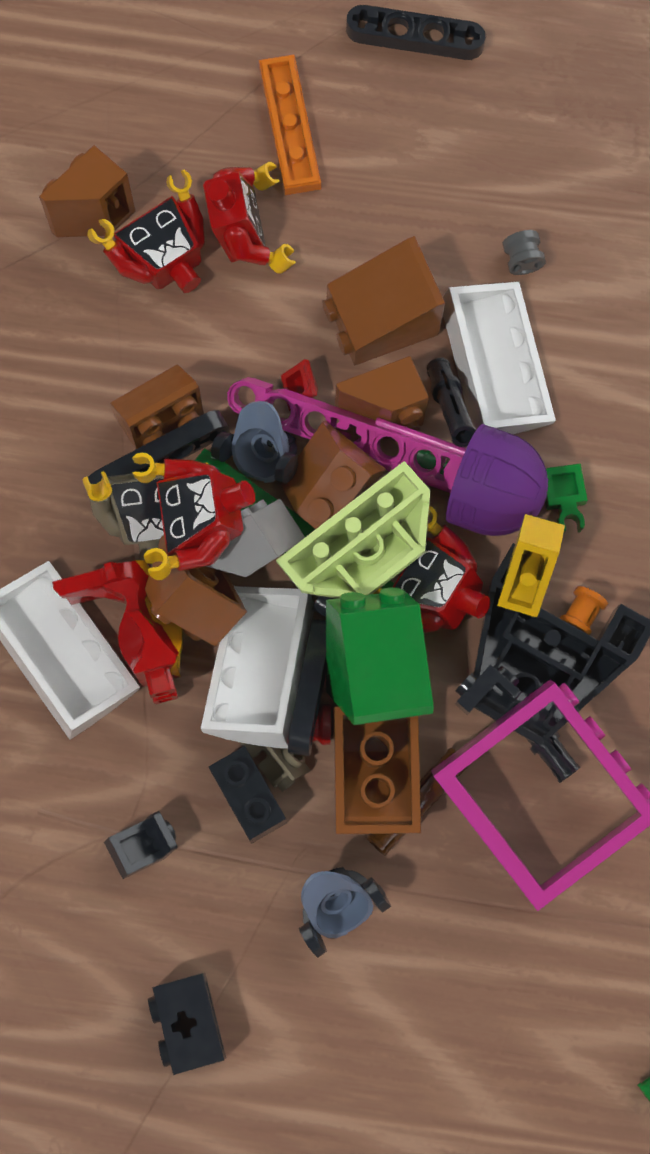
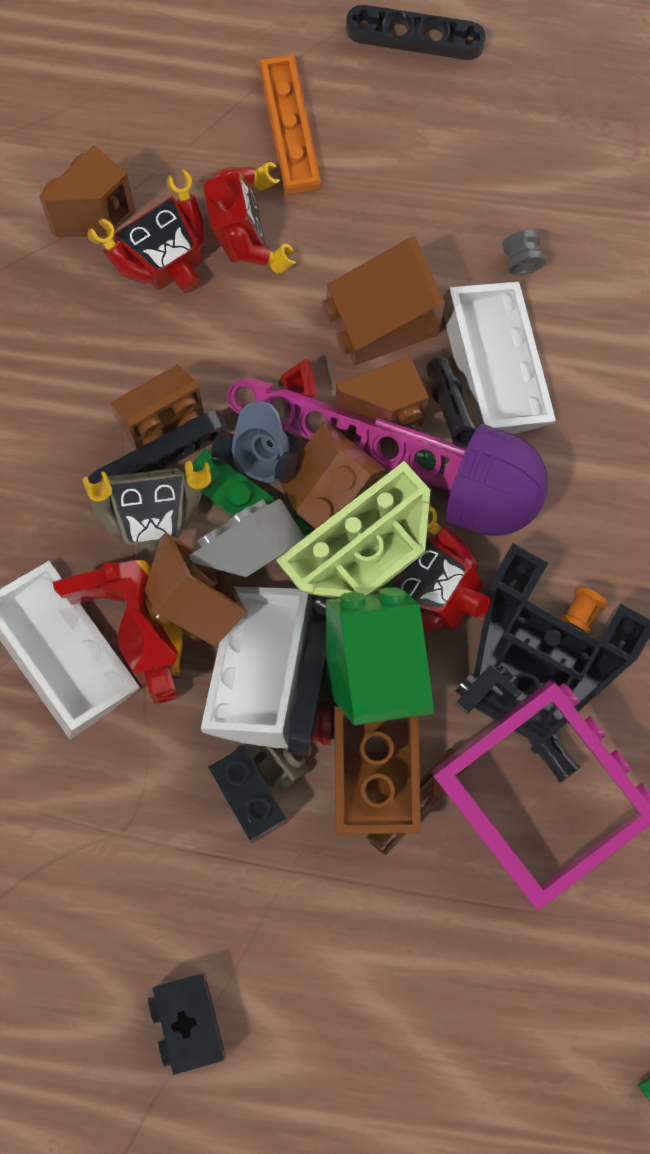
black bracket [104,811,177,879] -> none
torso [132,453,255,580] -> none
sand blue cap [299,867,391,958] -> none
yellow slope [497,514,565,617] -> none
green plate [545,464,588,535] -> none

